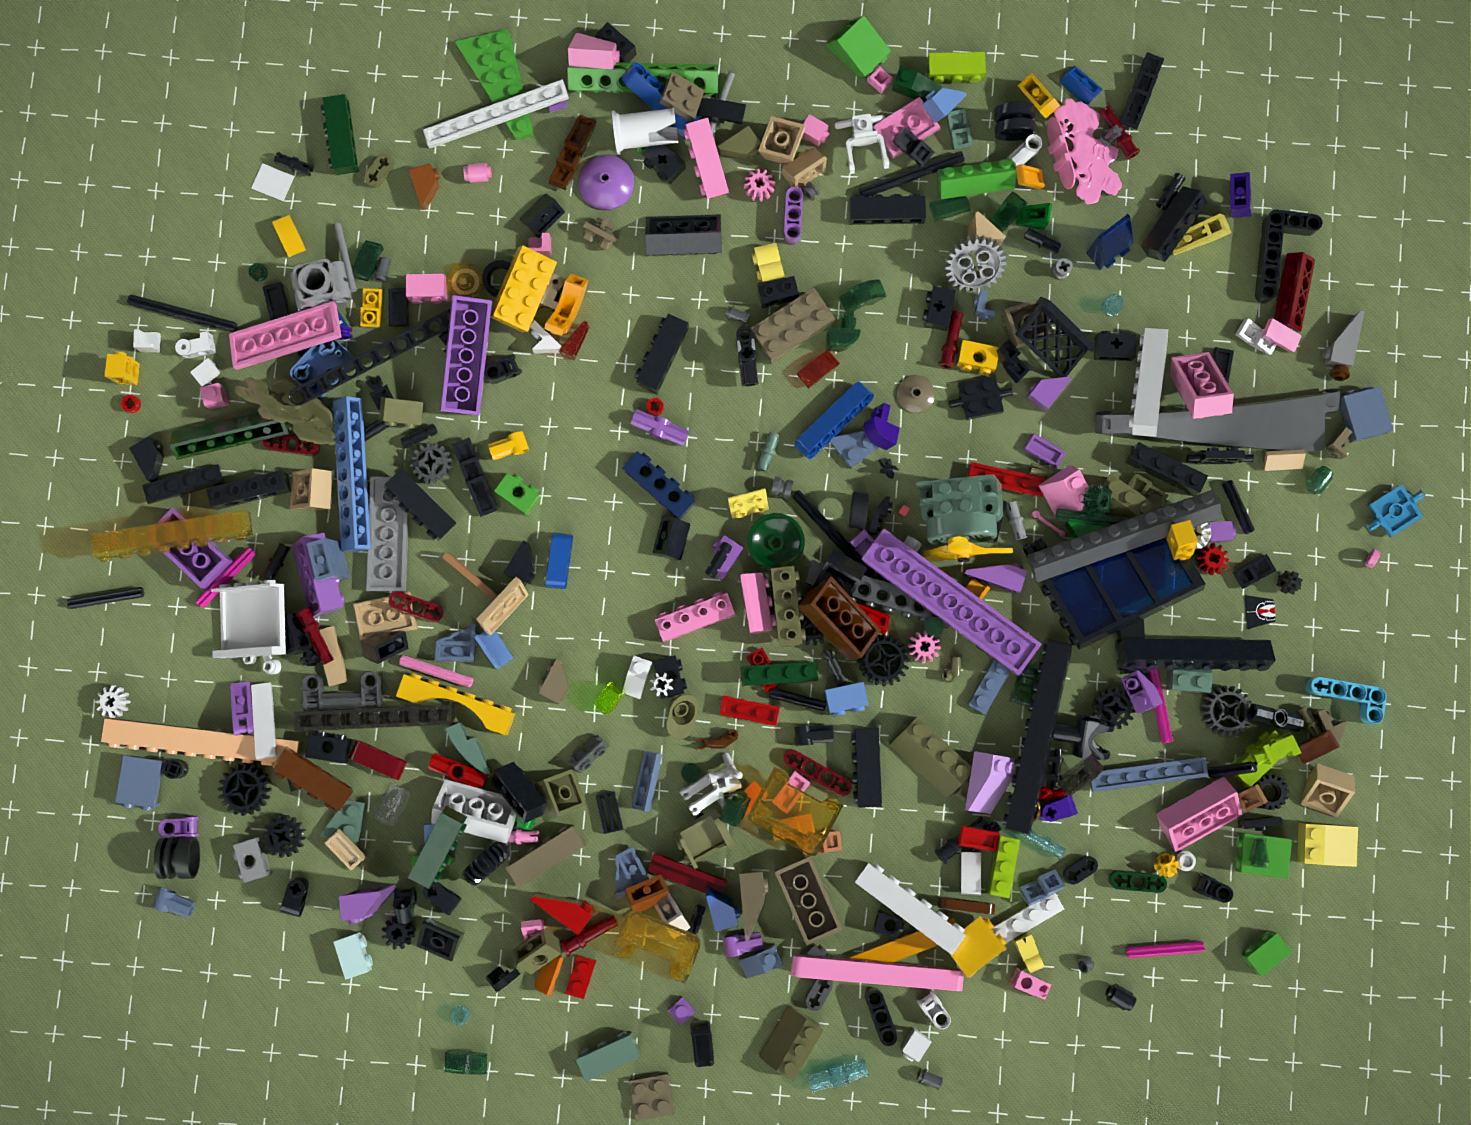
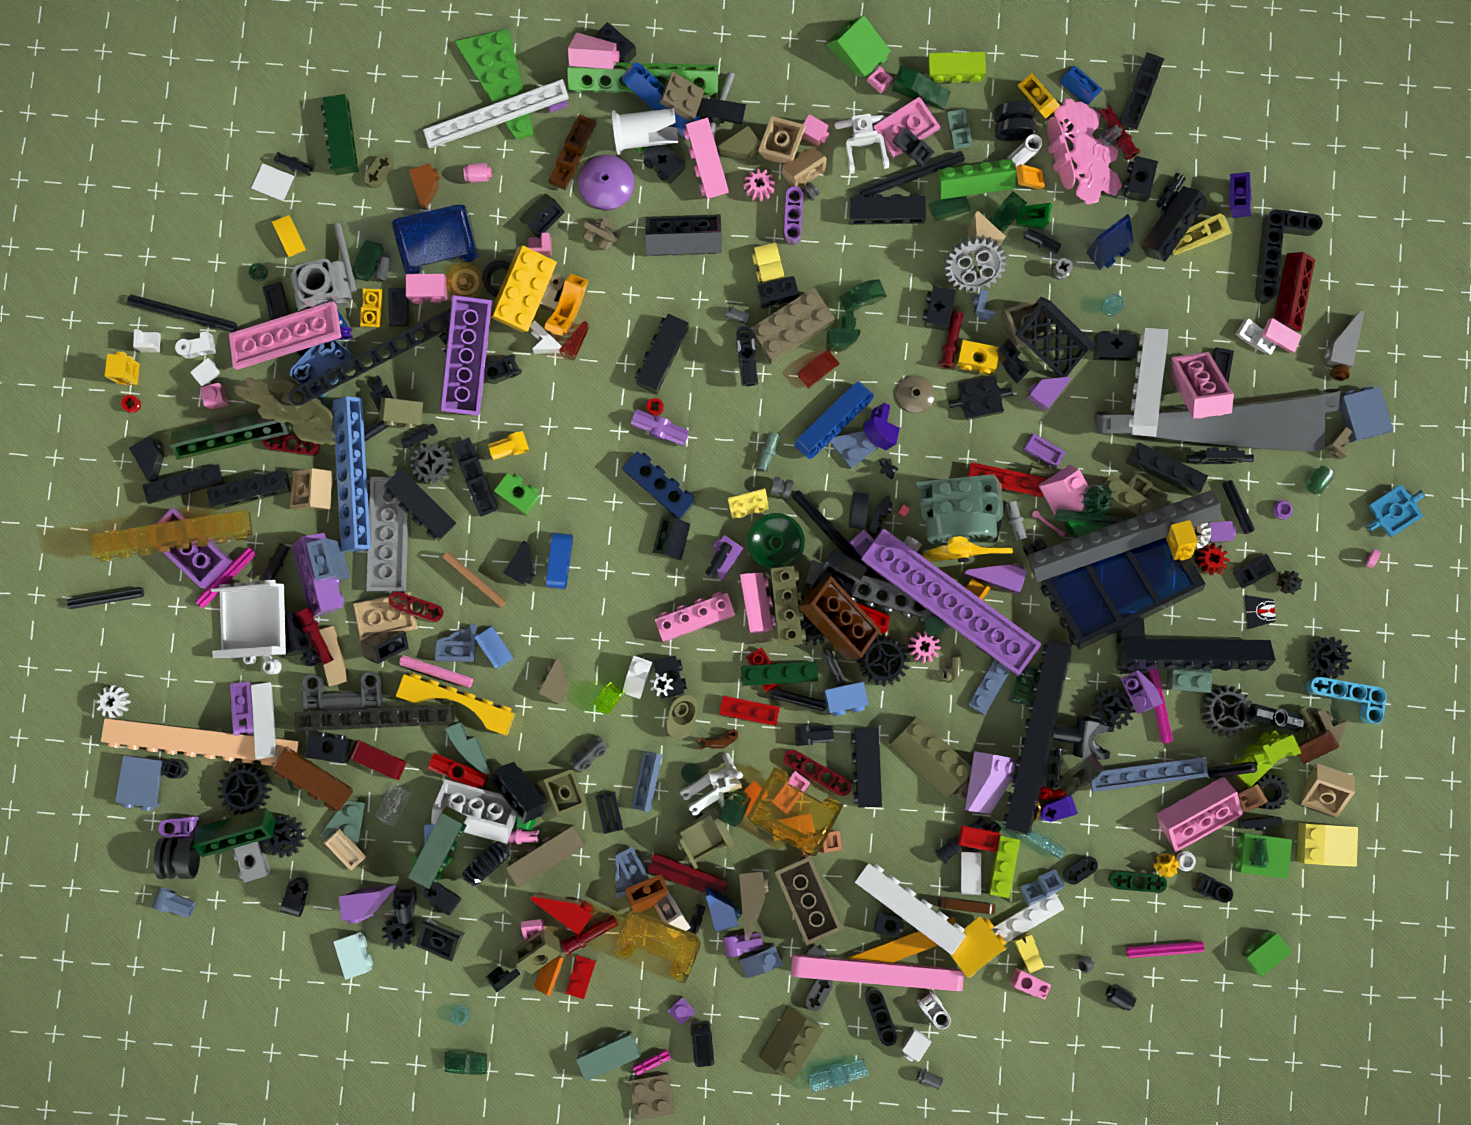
tan tile [476,577,528,636] -> none
medium blue slope [922,88,967,122] -> none
tan tile [1263,449,1306,471] -> none
none -> dark green brick [192,807,276,857]
none -> clear blue windscreen [391,204,479,274]
none -> dark pink axle [633,1049,671,1075]
none -> black brick [1122,156,1158,202]
none -> medium lavender plate [1273,500,1293,519]
none -> black gear [1307,637,1352,679]

